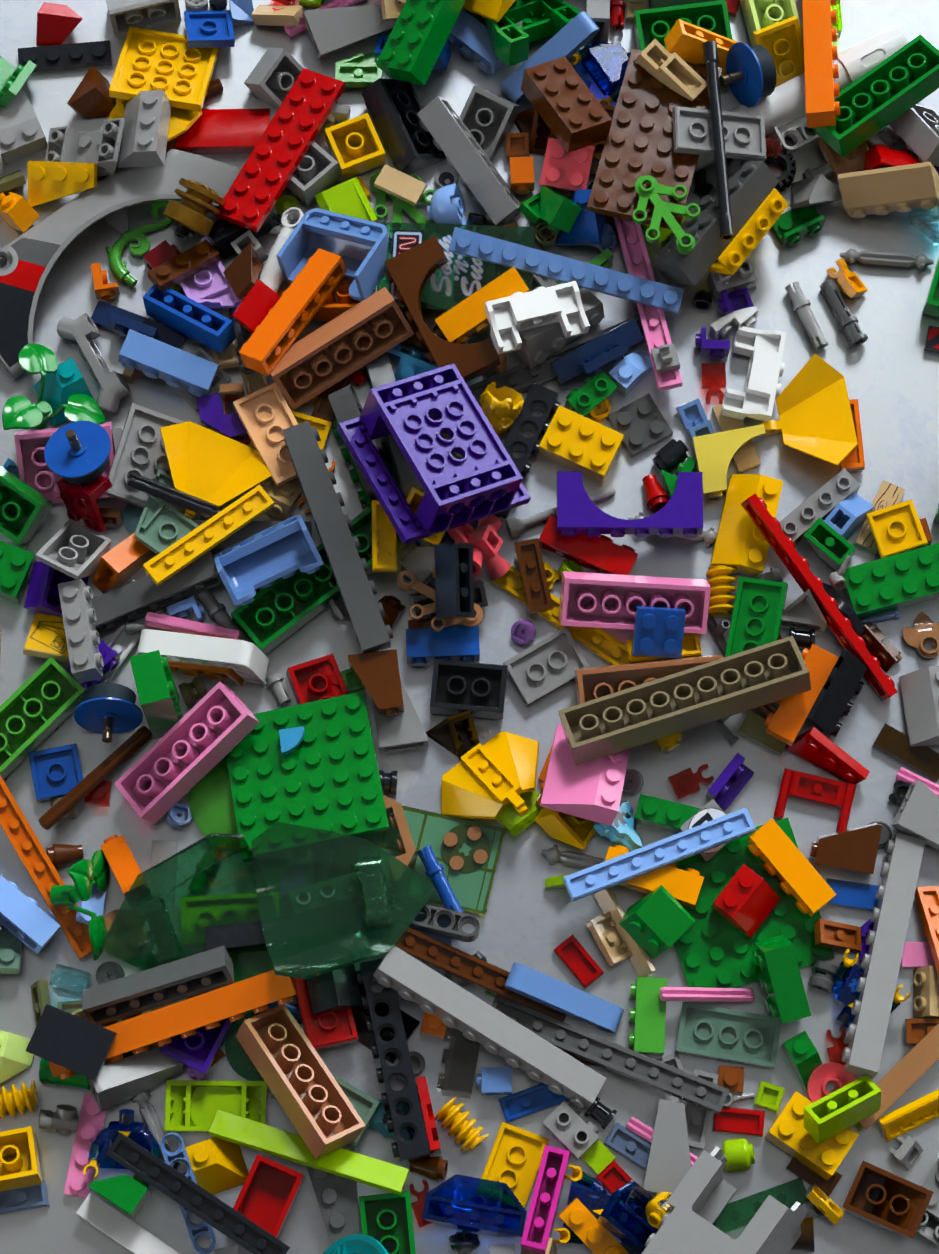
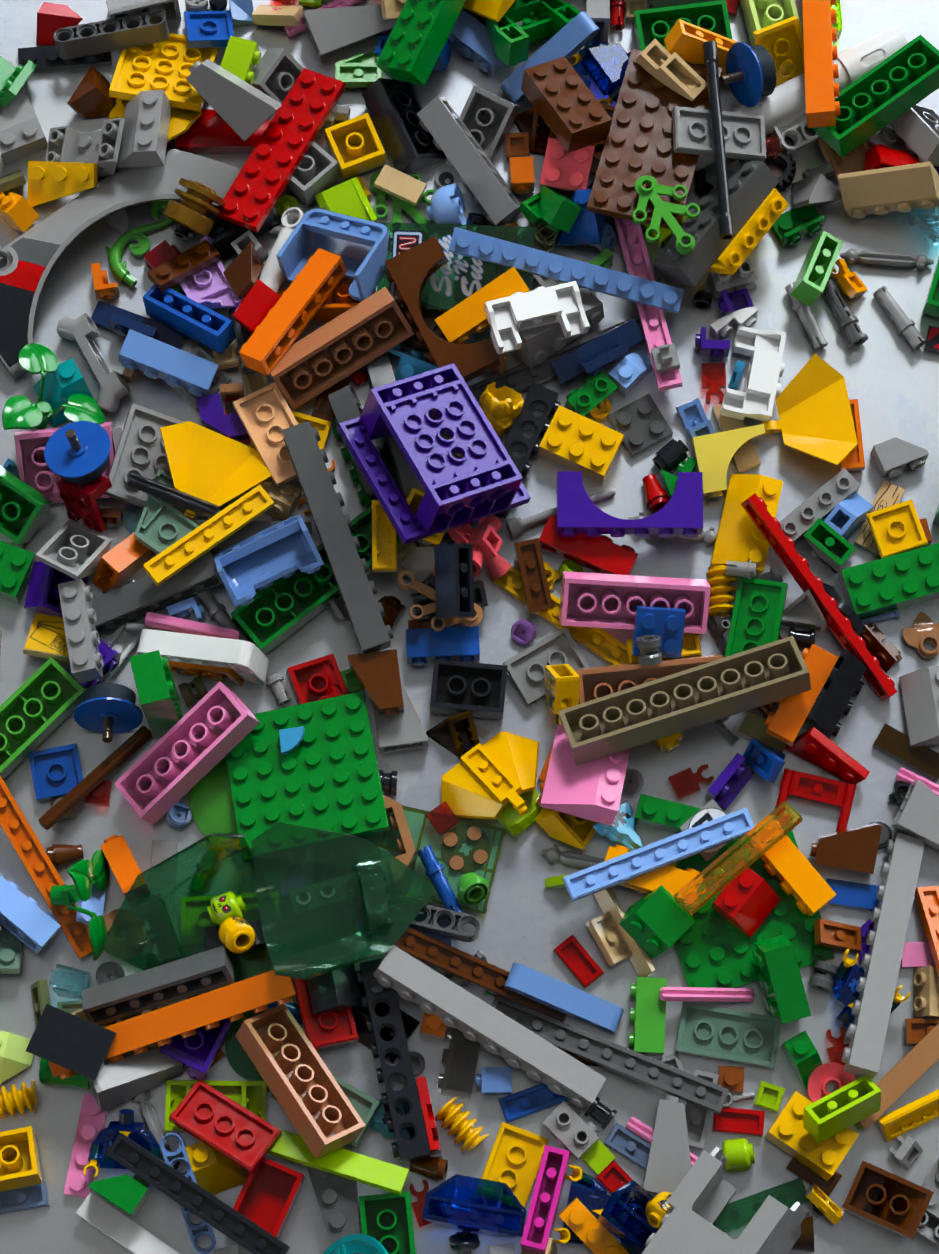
light grey plate [38,1104,78,1134] -> none
light grey hand [828,555,852,590] -> none
none -> dark grey beam [53,11,169,59]
none -> red tile [169,1079,282,1173]
none -> light grey slope [186,59,282,141]
none -> lime head [207,891,246,926]
none -> yellow head [219,917,255,953]
none -> lime slope [220,36,262,85]
none -> clear red tile [425,801,460,836]
none -> bright green cone [457,873,489,905]
none -> yellow torso [545,664,580,725]
none -> dark grey wheel [636,635,662,665]
none -> clear yellow plate [674,801,803,916]
none -> light grey pin [726,560,757,579]
none -> dark azure tile [728,360,746,390]
none -> blue slope [743,737,786,783]
none -> bright green brick [790,230,843,306]
none -> light grey slope [871,437,929,478]
none -> light grey pin [873,286,926,350]

